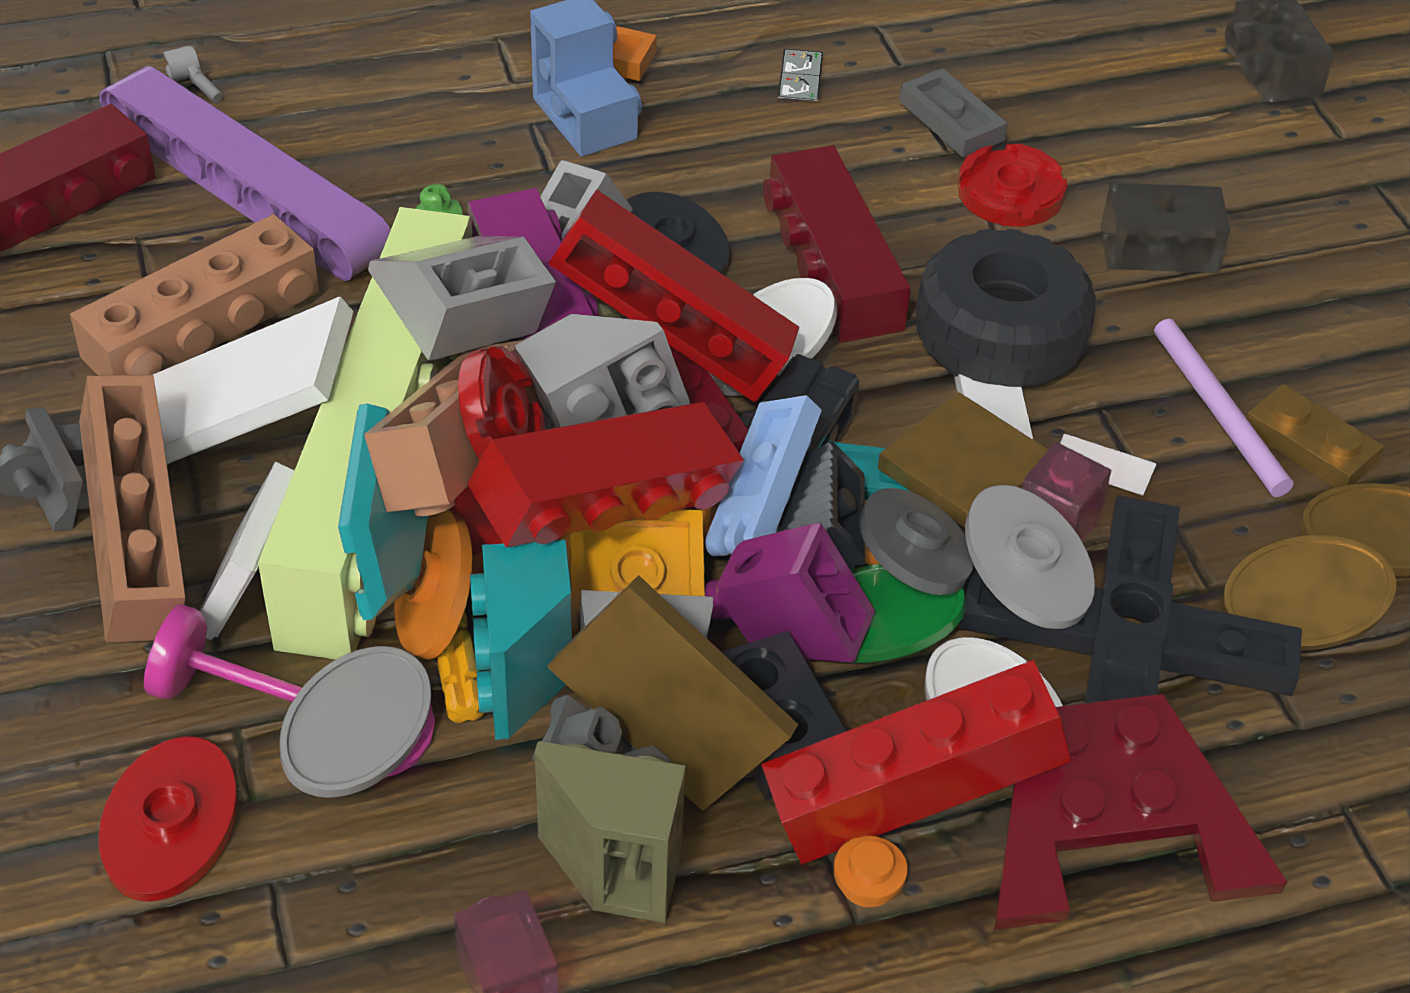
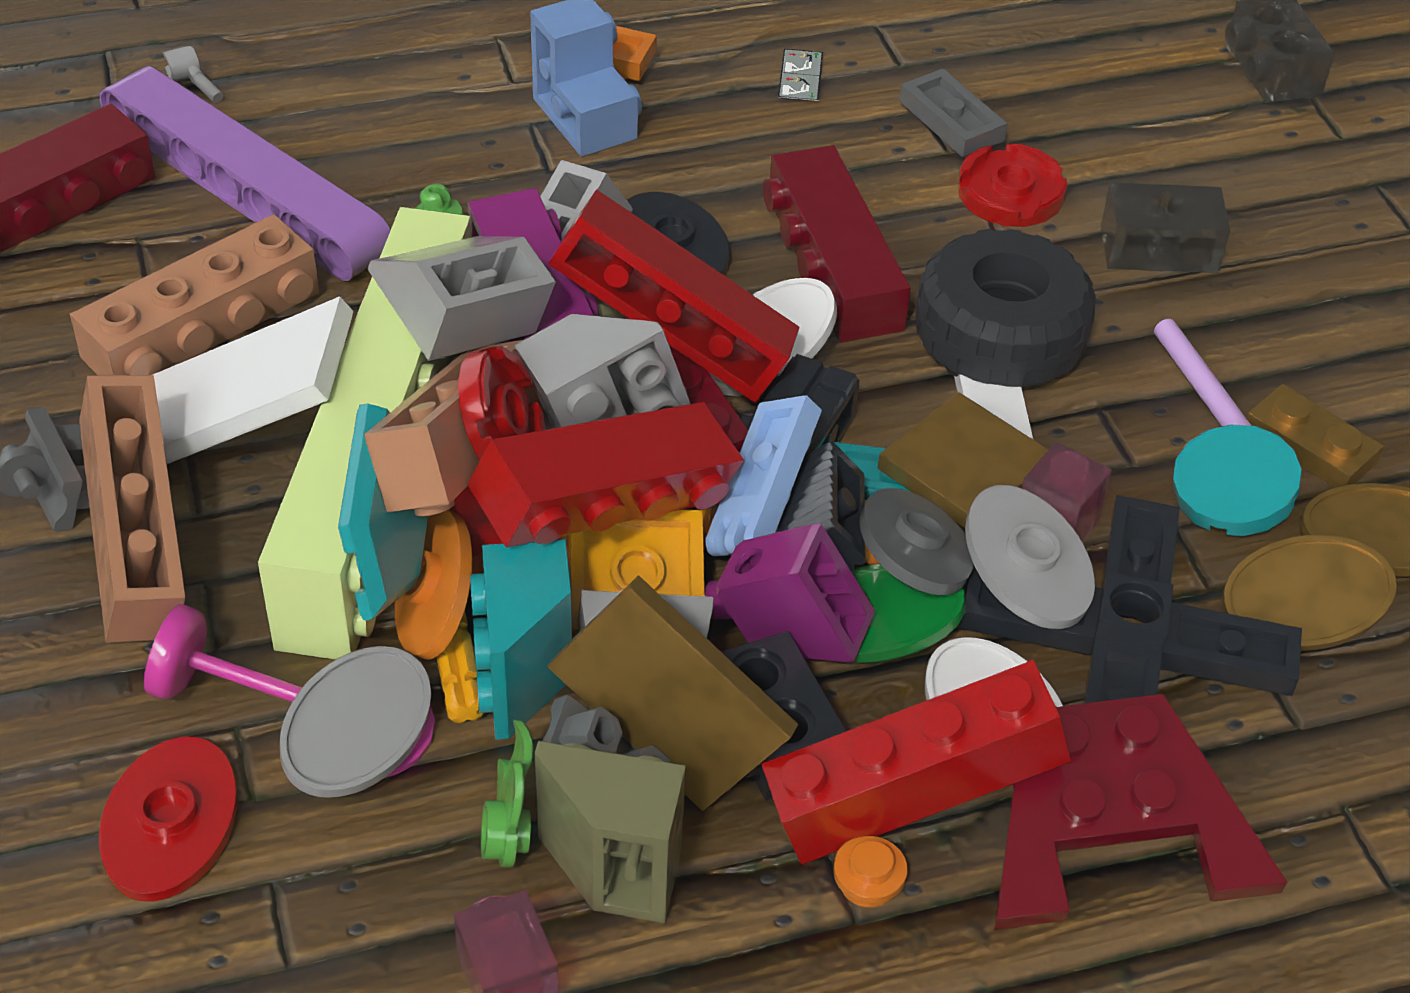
white tile [199,462,294,640] -> none
white sticker [1054,434,1157,495] -> none
none -> bright green plate [481,720,534,868]
none -> teal tile [1173,424,1301,536]

